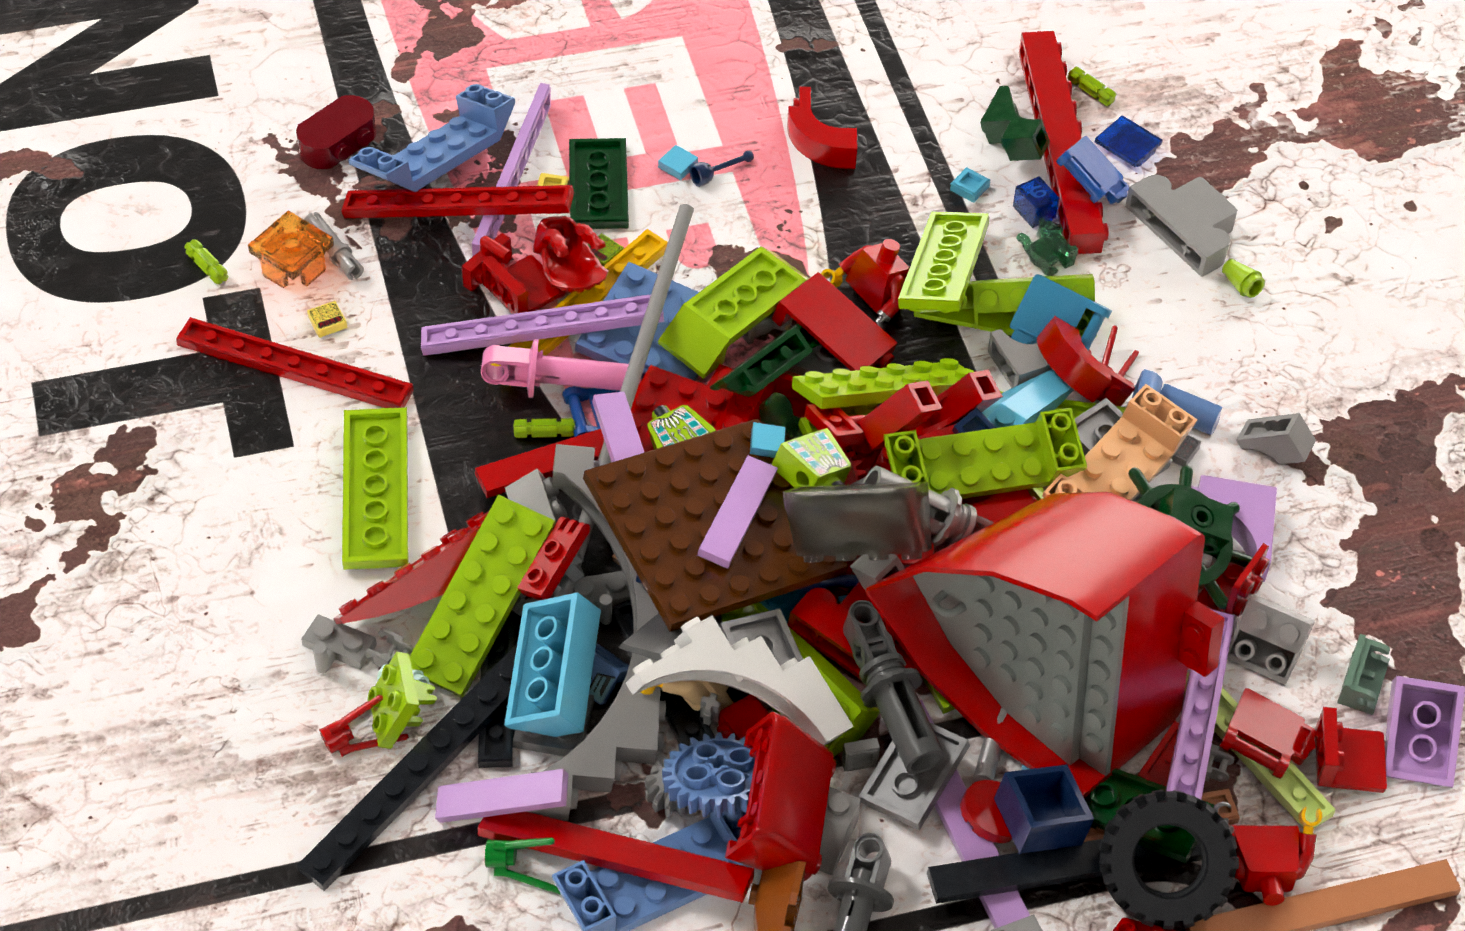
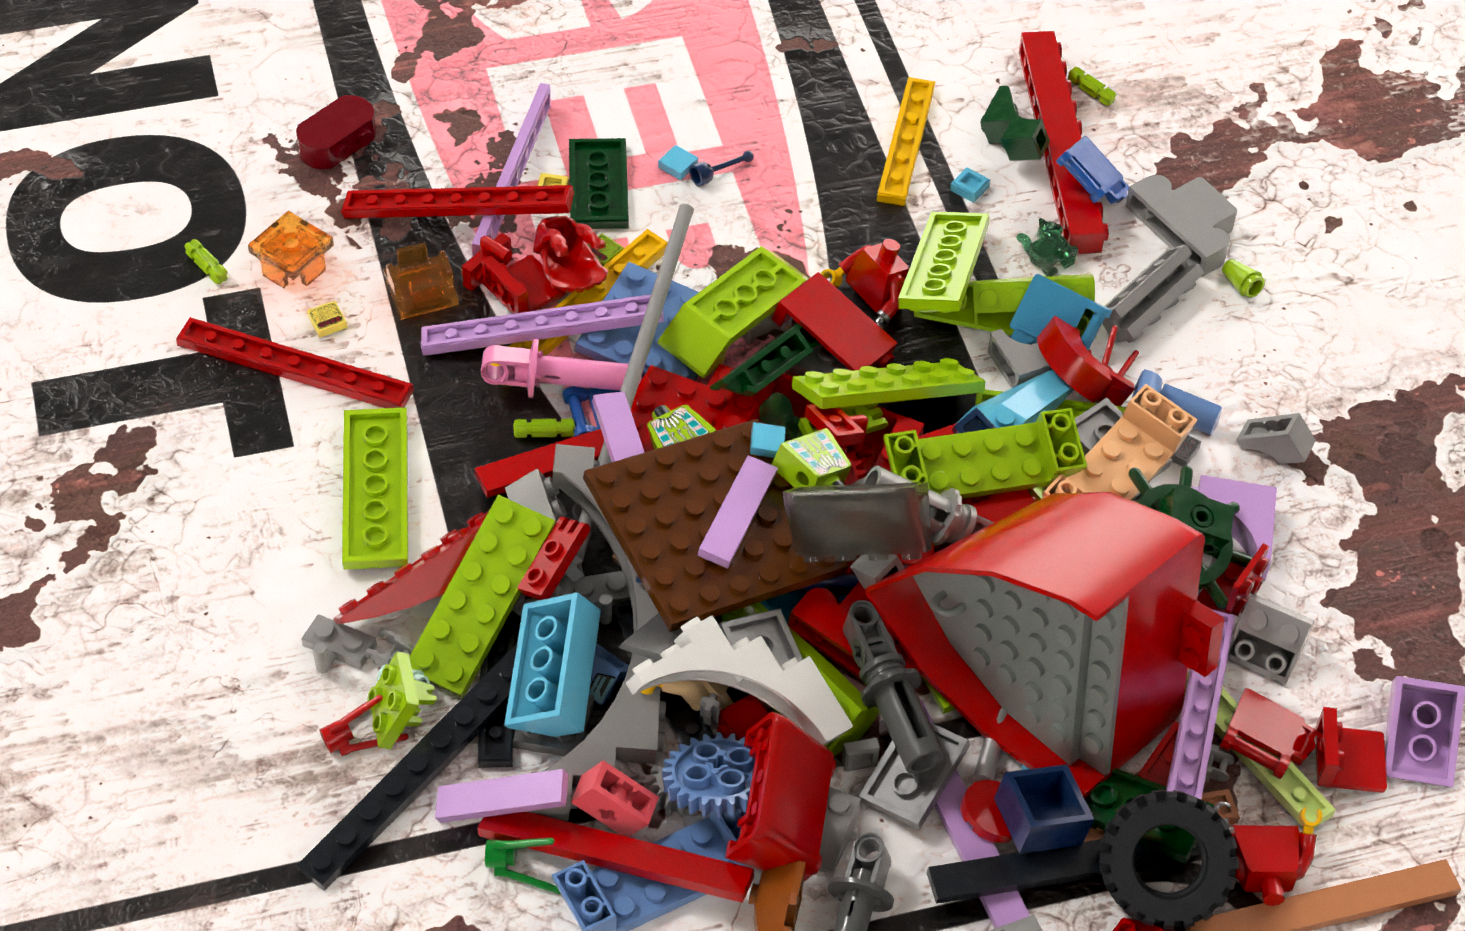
light grey pin [304,212,364,280] -> none
medium blue slope [348,84,515,192] -> none
red arch [787,86,857,169] -> none
red arch [858,369,1003,450] -> none
clear blue brick [1013,176,1060,228] -> none
clear blue piece [1094,115,1163,167] -> none
sand green hinge [1337,634,1390,715] -> none
none -> clear orange panel [383,243,459,319]
none -> coral brick [571,760,659,837]
none -> yellow tile [877,77,936,206]
none -> light grey brick [1102,244,1204,343]

